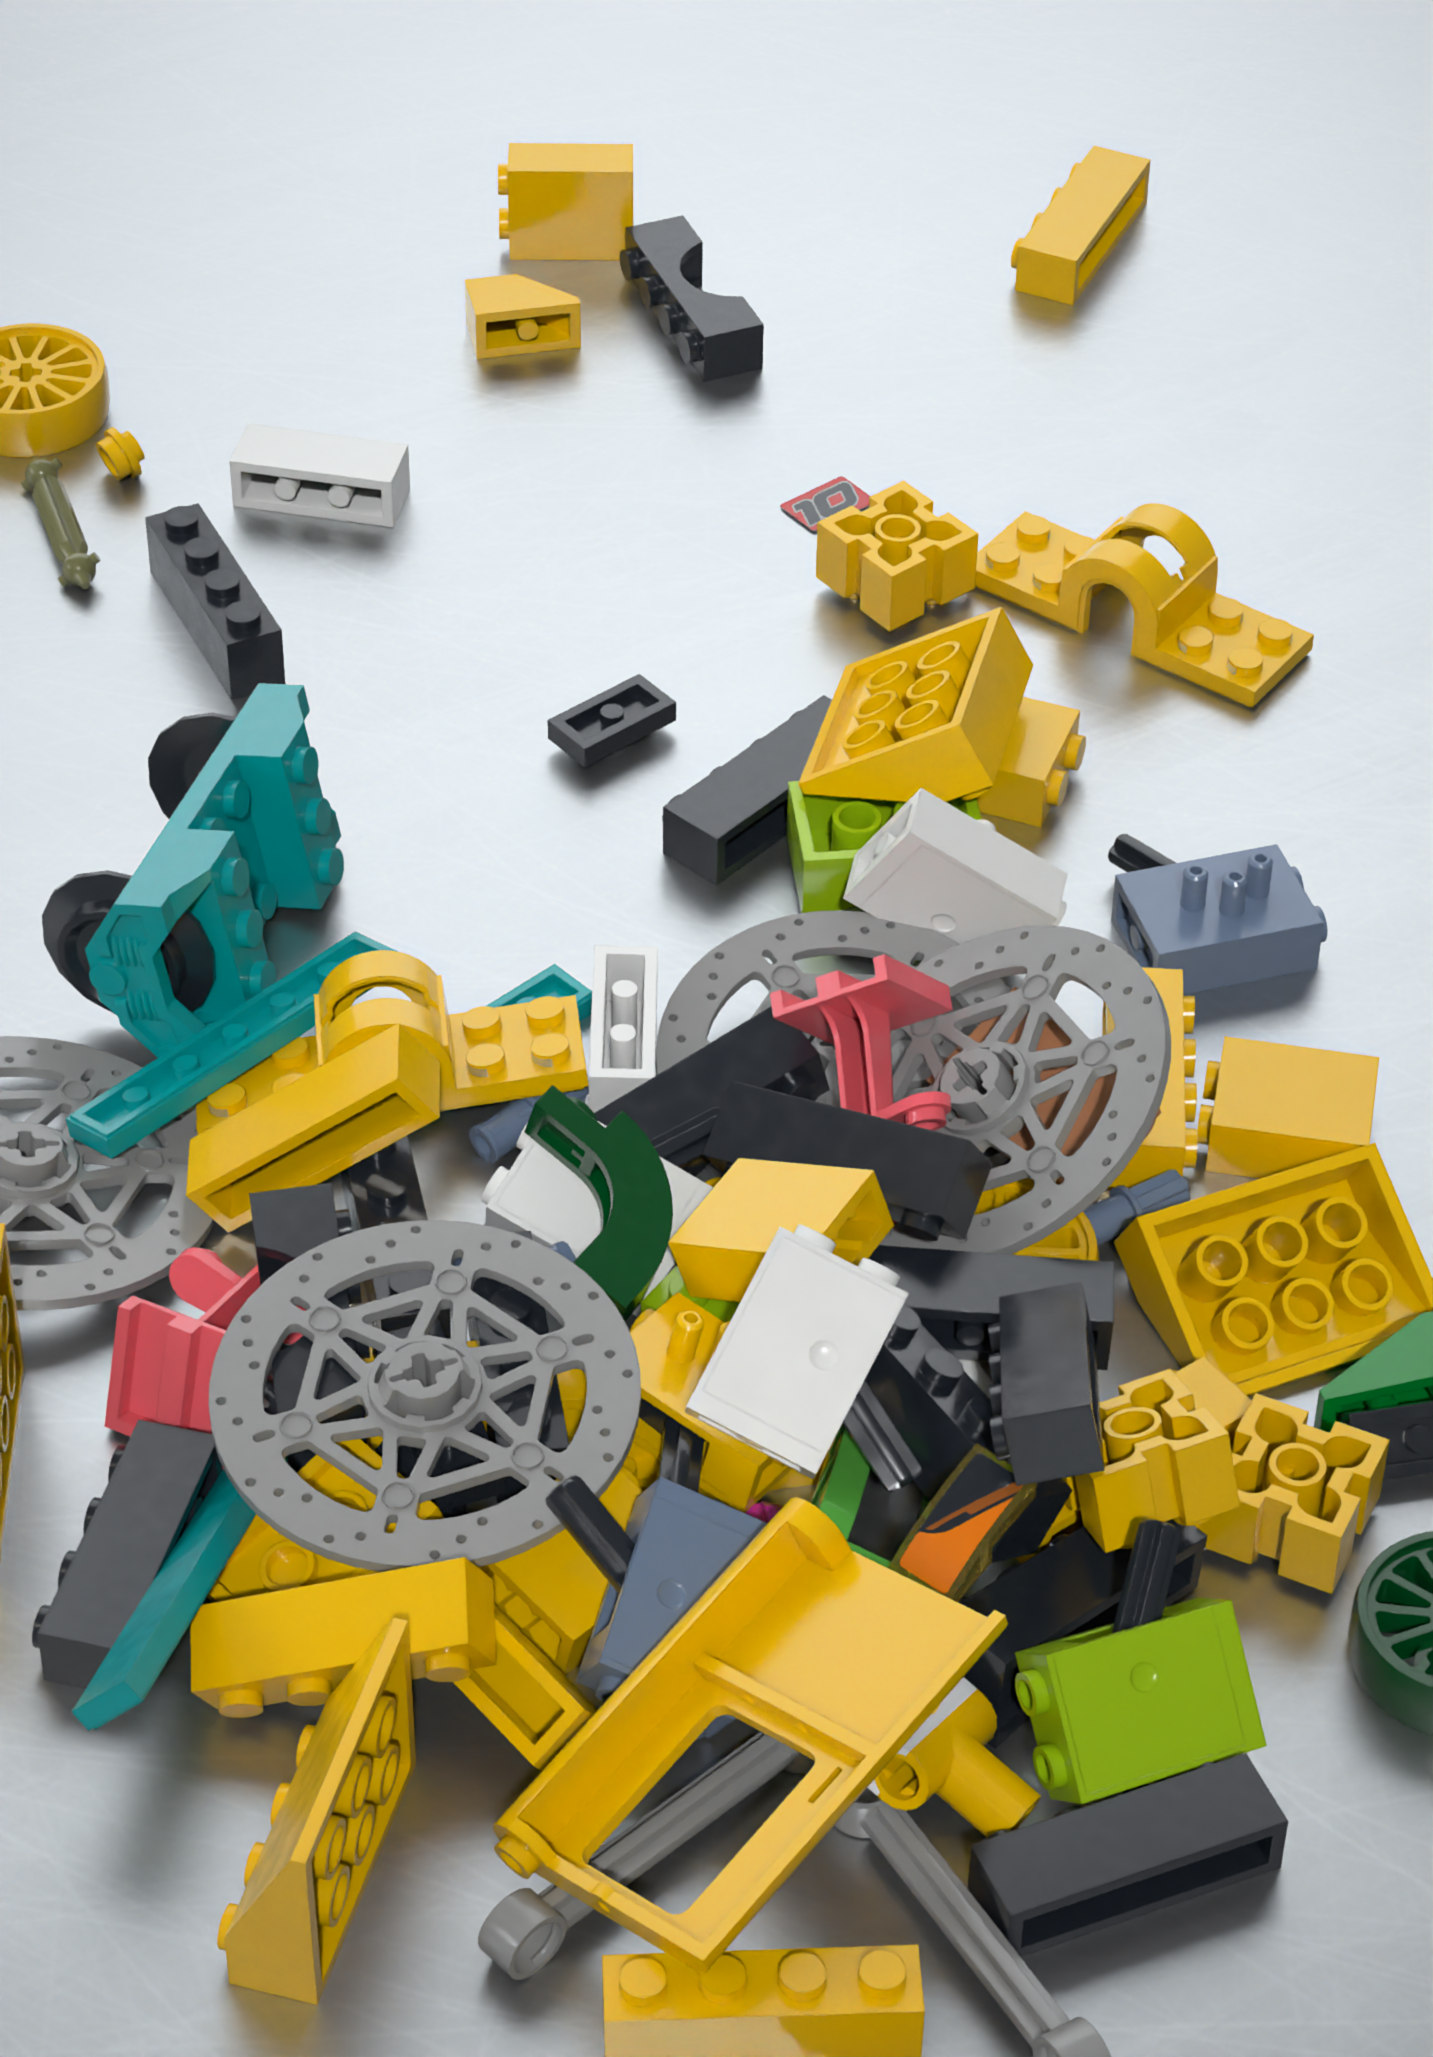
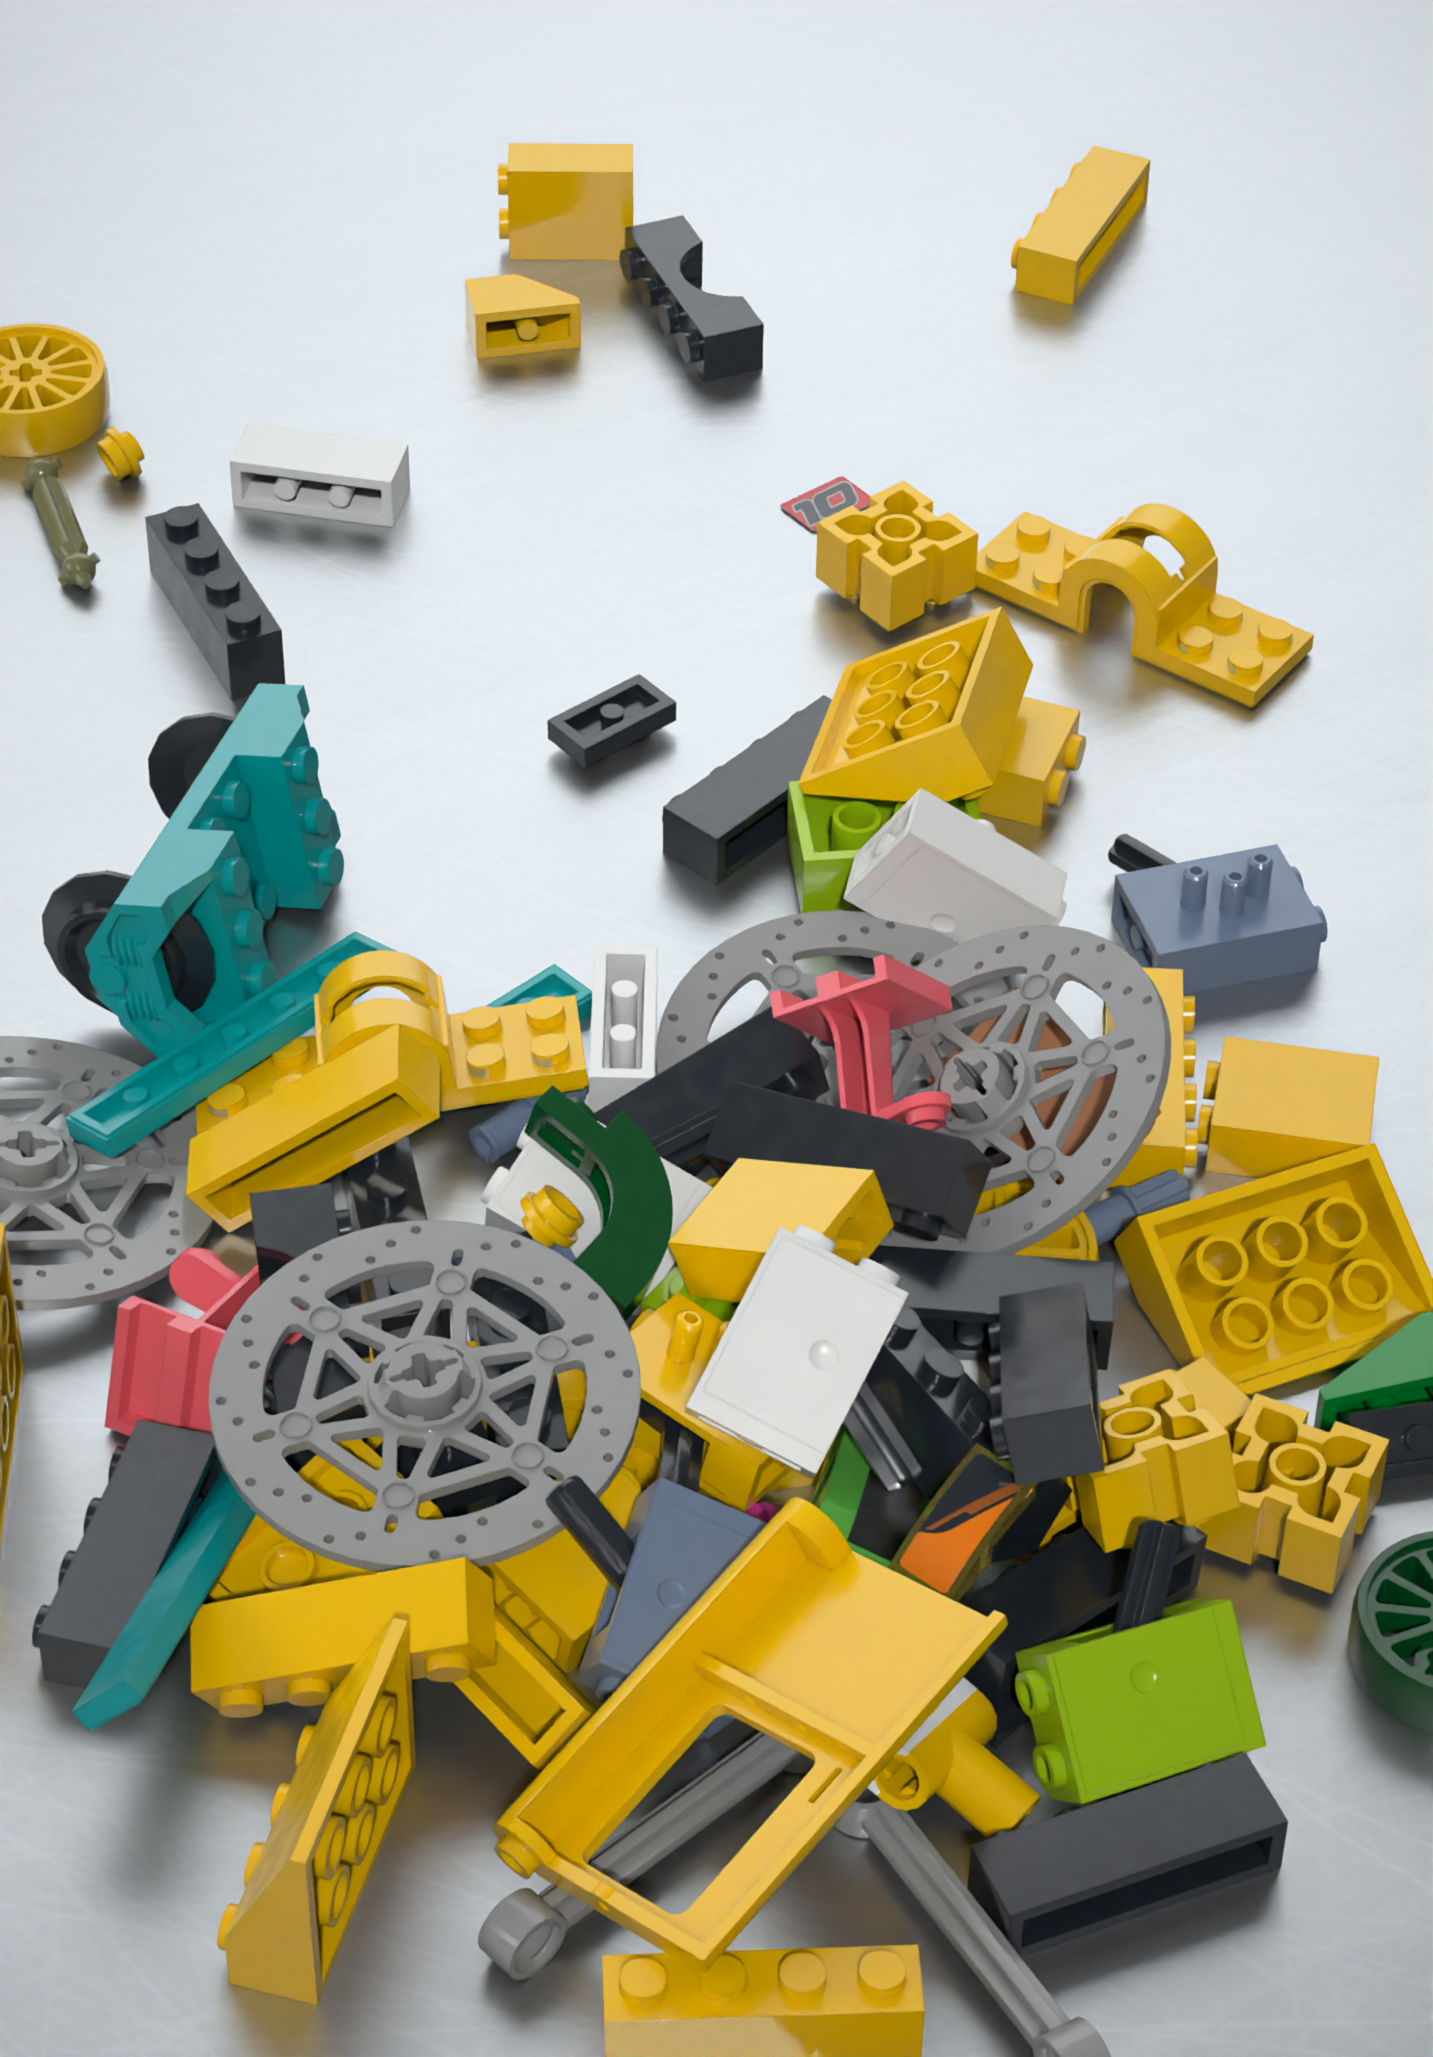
none -> yellow plate [520,1184,585,1248]

